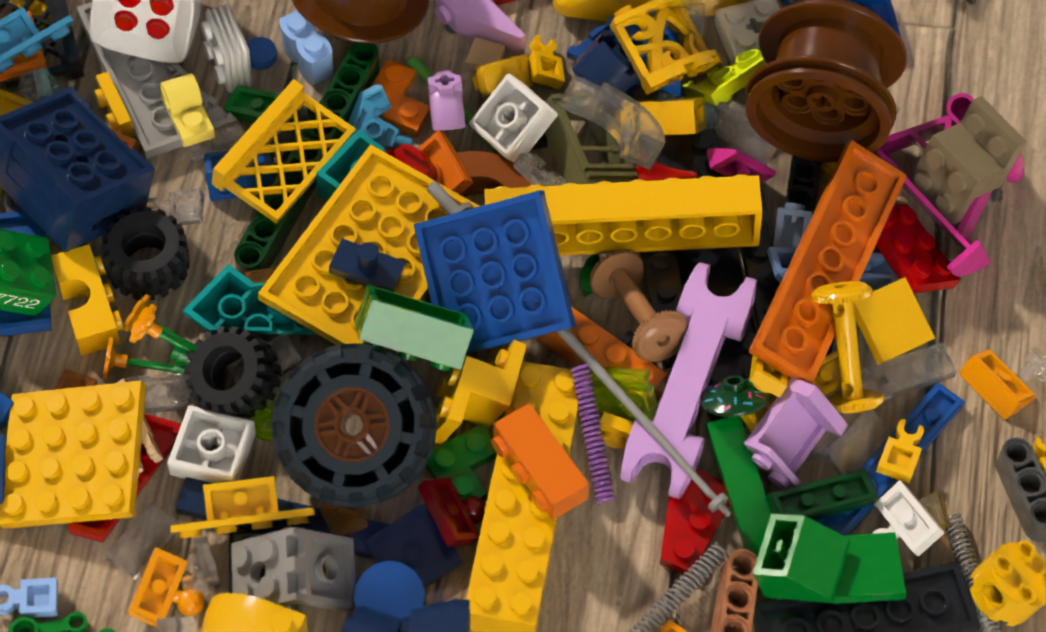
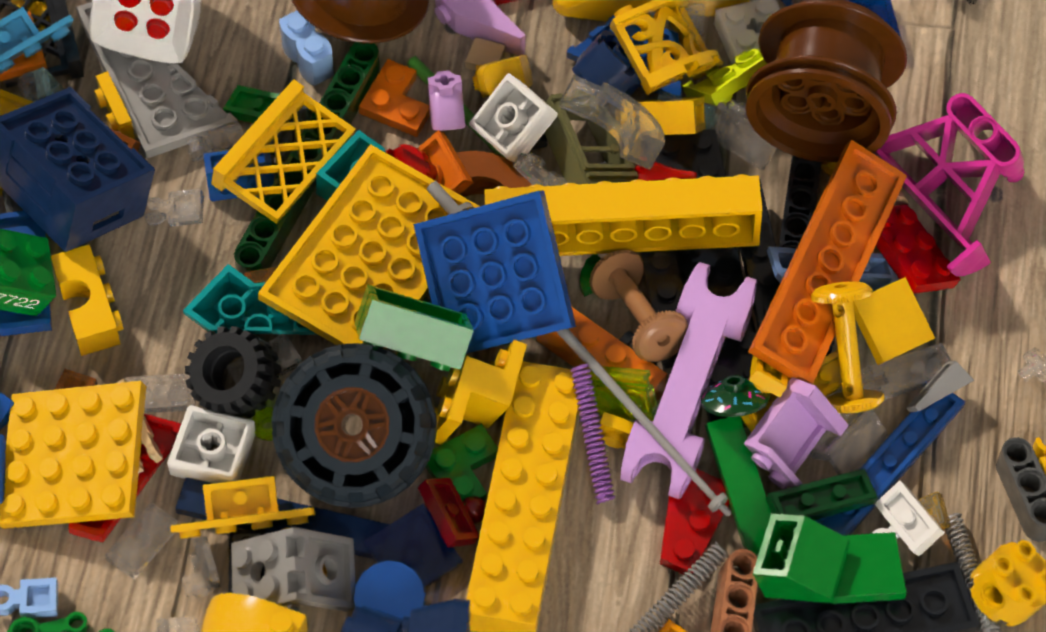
black tyre [101,207,190,300] -> none
plant [102,294,197,381] -> none
light orange plate [126,547,205,629] -> none
light yellow plate [160,73,215,148] -> none
white brick [201,3,252,93] -> none
blue tile [247,37,277,70] -> none
clear orange tile [320,505,368,537] -> none
dark blue tile [329,238,406,292] -> none
dark azure piece [343,84,414,150] -> none
orange brick [491,403,589,521] -> none
yellow plate [528,35,565,89] -> none
dark pink slope [707,148,776,184] -> none
sand blue bracket [772,203,812,248] -> none
yellow plate [876,419,924,484] -> none
dark tan bracket [909,96,1027,226] -> none
light orange slope [960,349,1037,420] -> none
none -> light grey piece [906,361,974,412]

